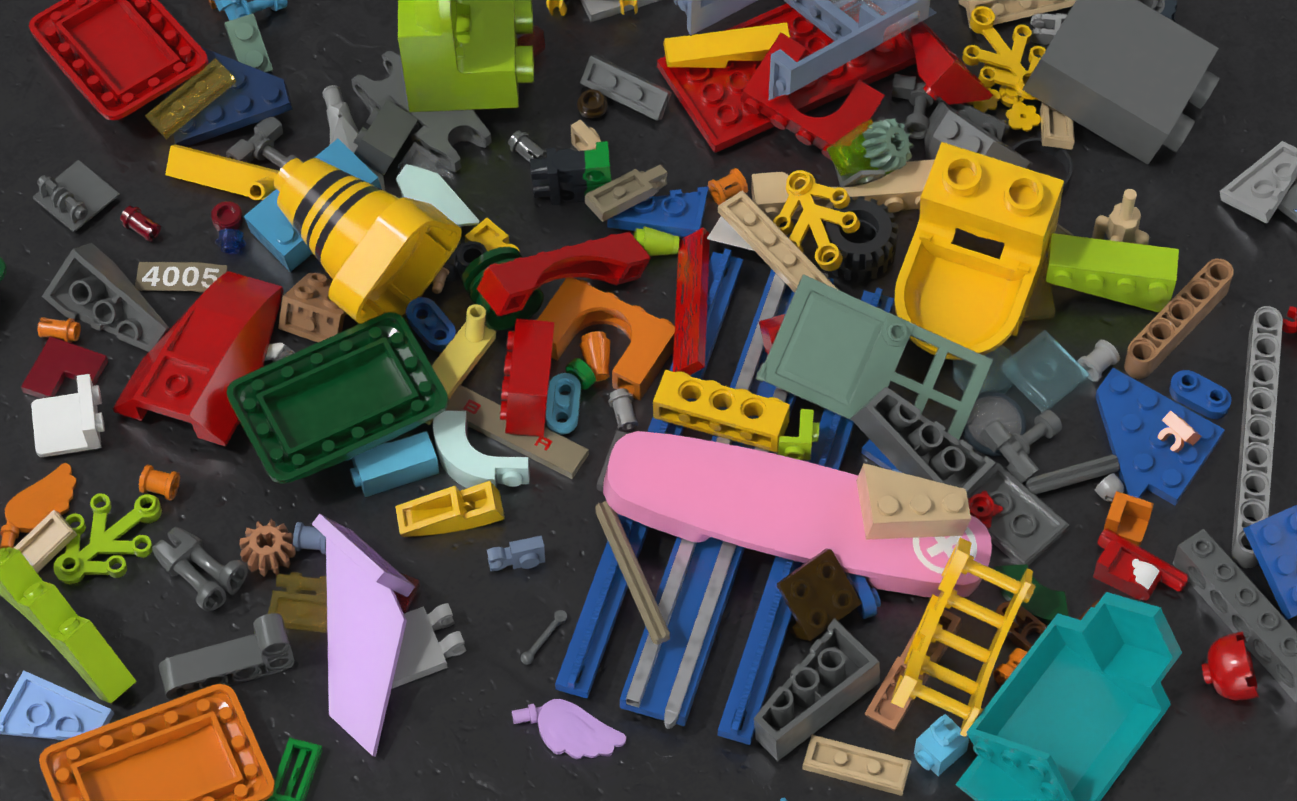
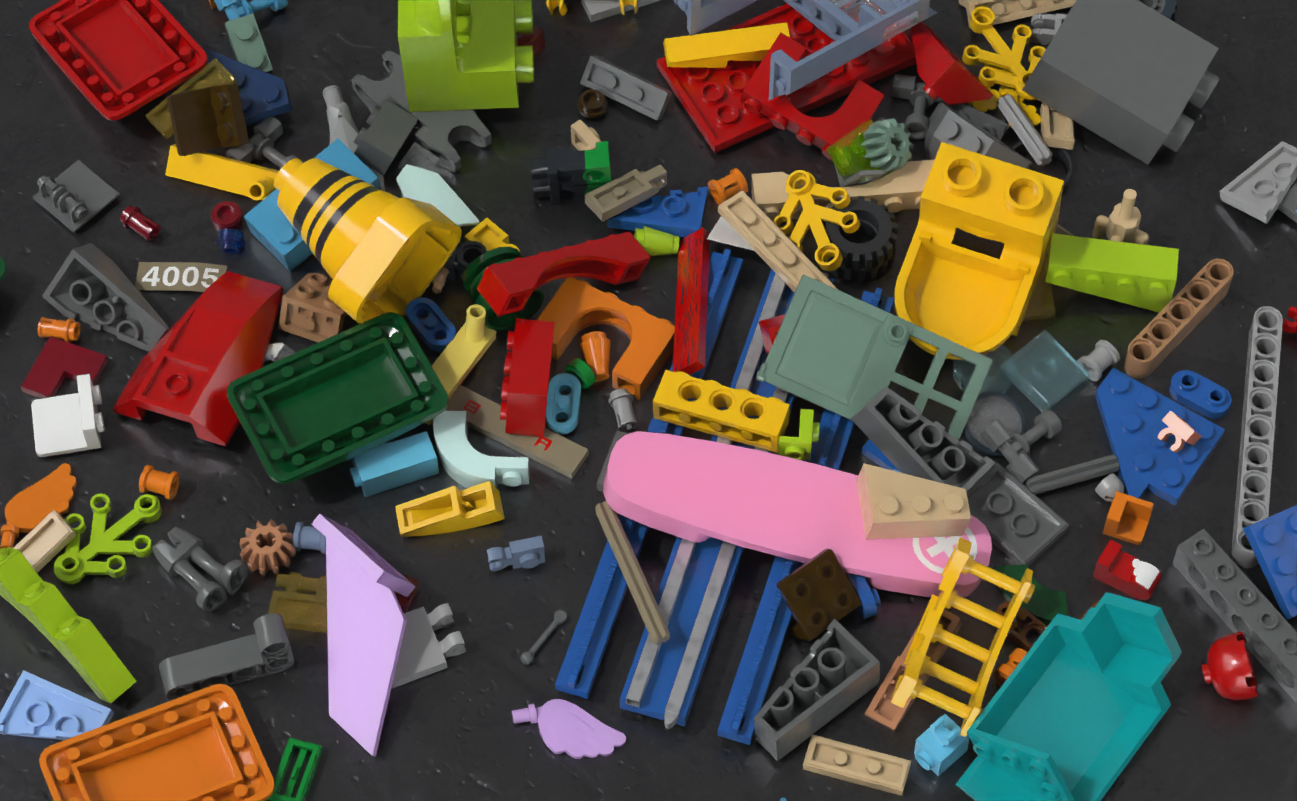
dark grey pin [508,130,547,162] -> none
red plate [968,490,1003,529] -> none
red axle [1097,529,1189,591] -> none
none -> dark brown bracket [167,83,249,156]
none -> light grey axle [998,94,1052,166]

